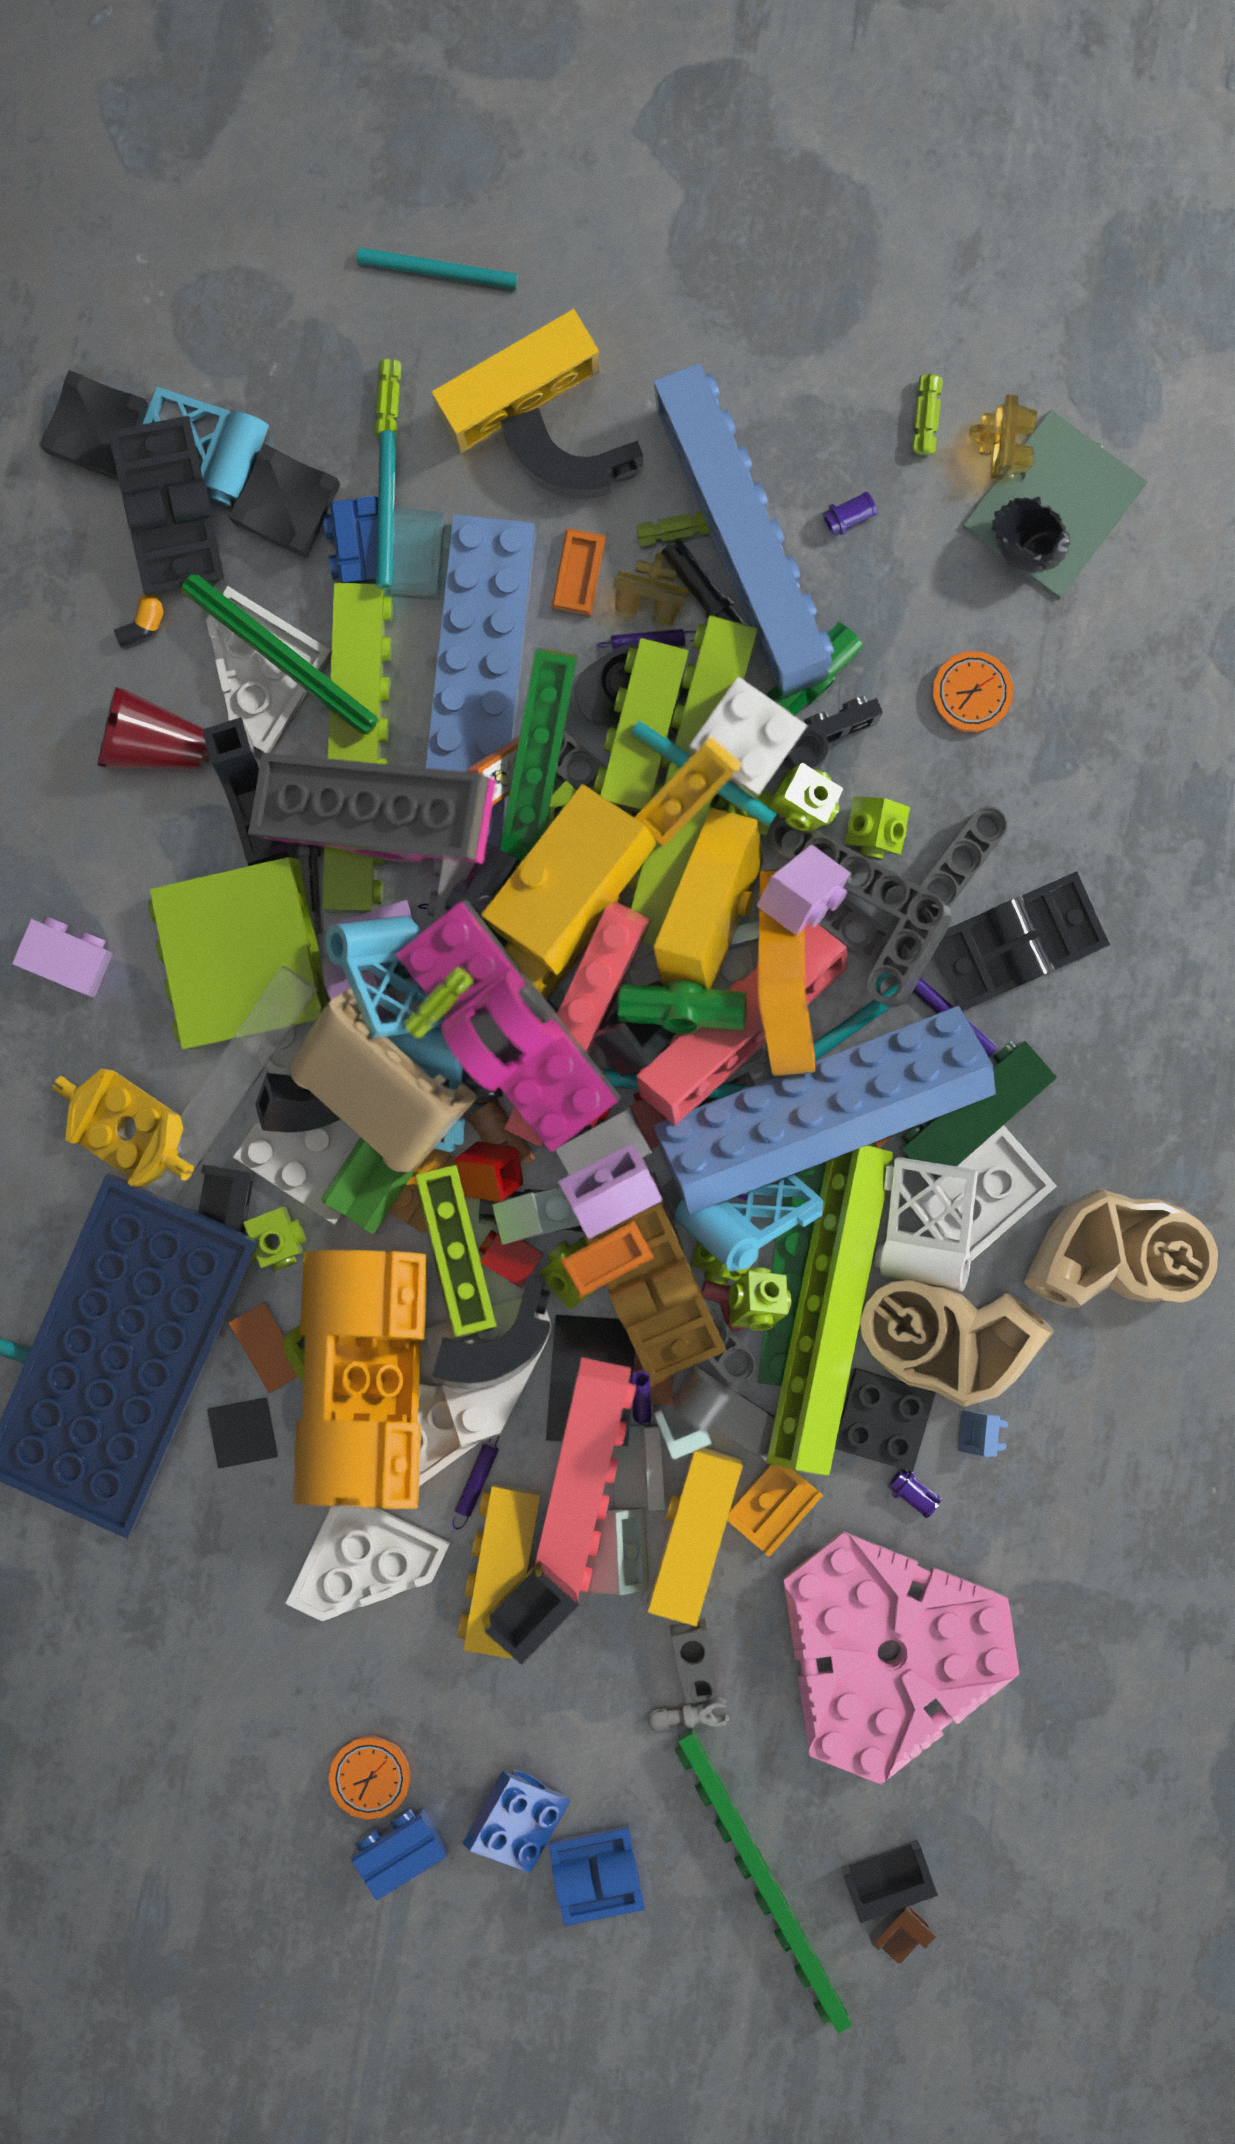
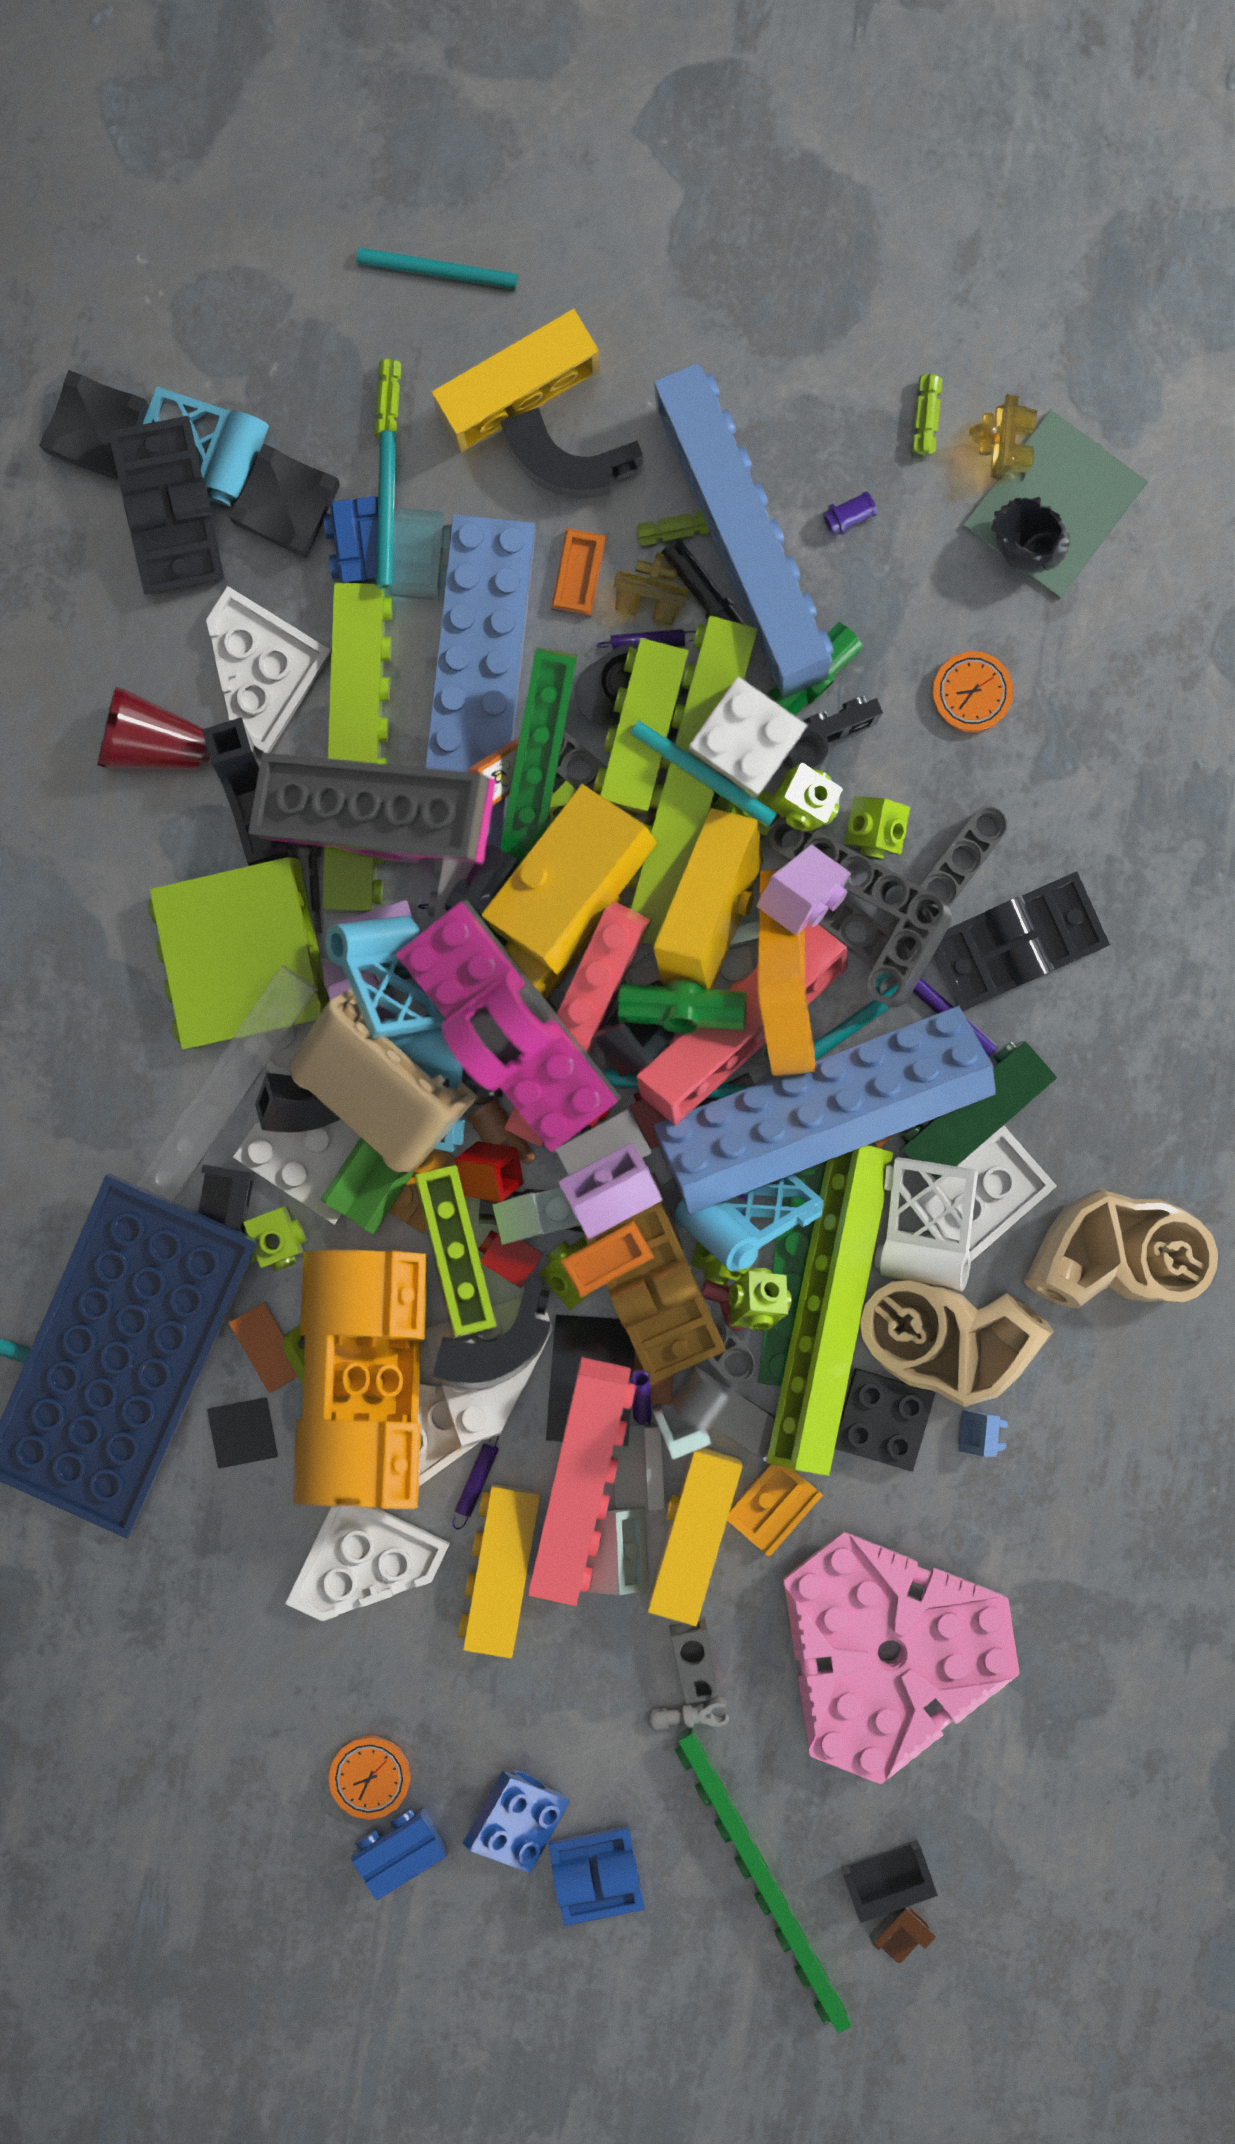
lavender brick [12,916,113,998] -> none
yellow plate [52,1068,194,1187] -> none
arm [114,593,163,649] -> none
green axle [181,574,379,735] -> none
lime axle [404,967,473,1038] -> none
black panel [483,1561,579,1665] -> none
yellow plate [634,736,742,847] -> none
dark purple pin [888,1469,942,1518] -> none

